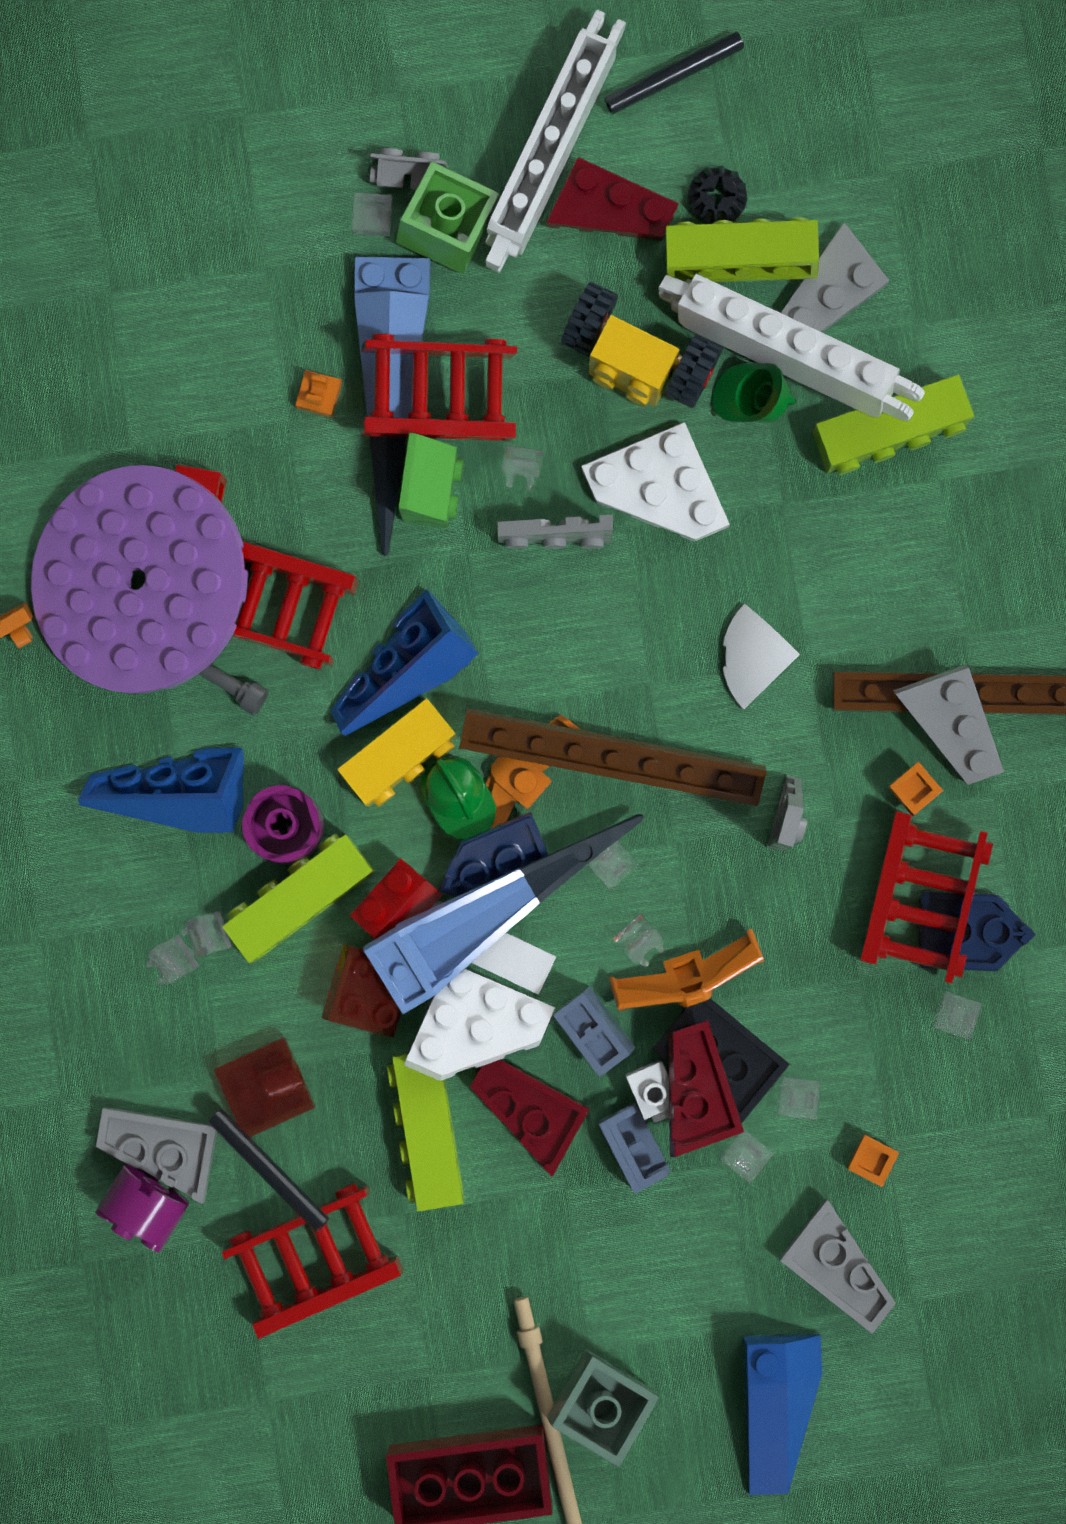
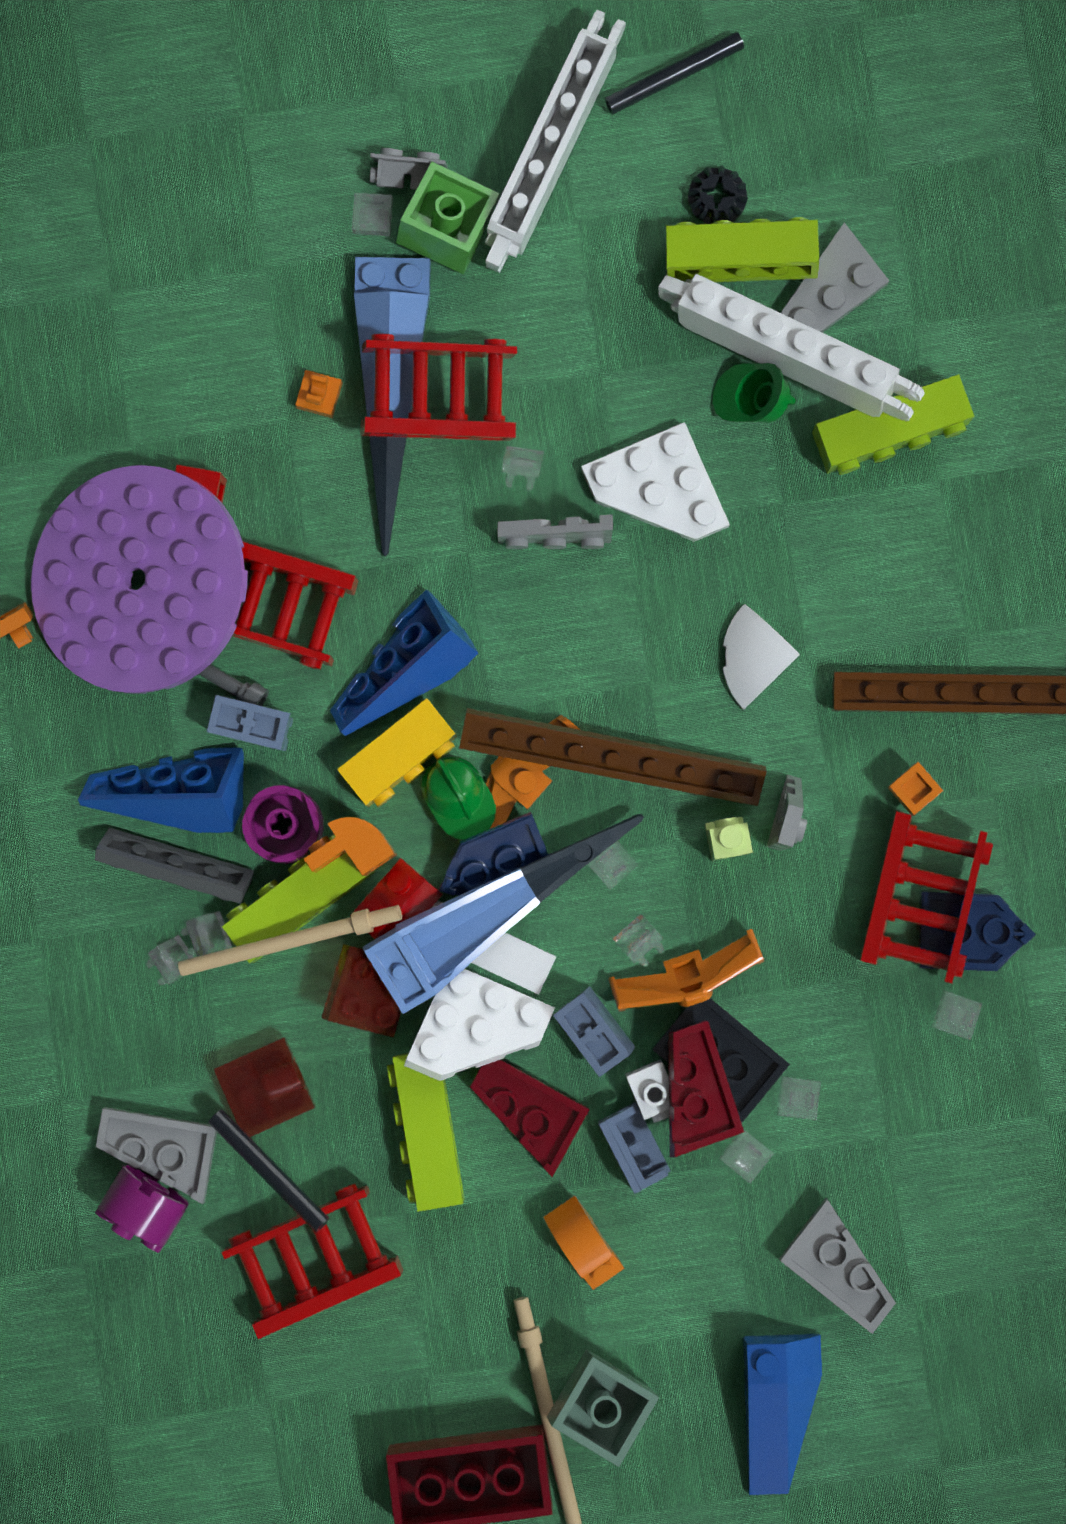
bright green slope [399,433,464,528] -> none
dark red wing [546,157,679,241] -> none
brick [561,281,723,409] -> none
orange plate [846,1134,899,1187] -> none
light grey wing [893,665,1004,785] -> none
none -> dark grey plate [95,828,254,904]
none -> tan bar [178,905,402,976]
none -> sand blue hinge [207,695,293,751]
none -> orange brick [304,817,397,876]
none -> orange brick [543,1196,625,1290]
none -> yellowish green brick [705,817,753,861]

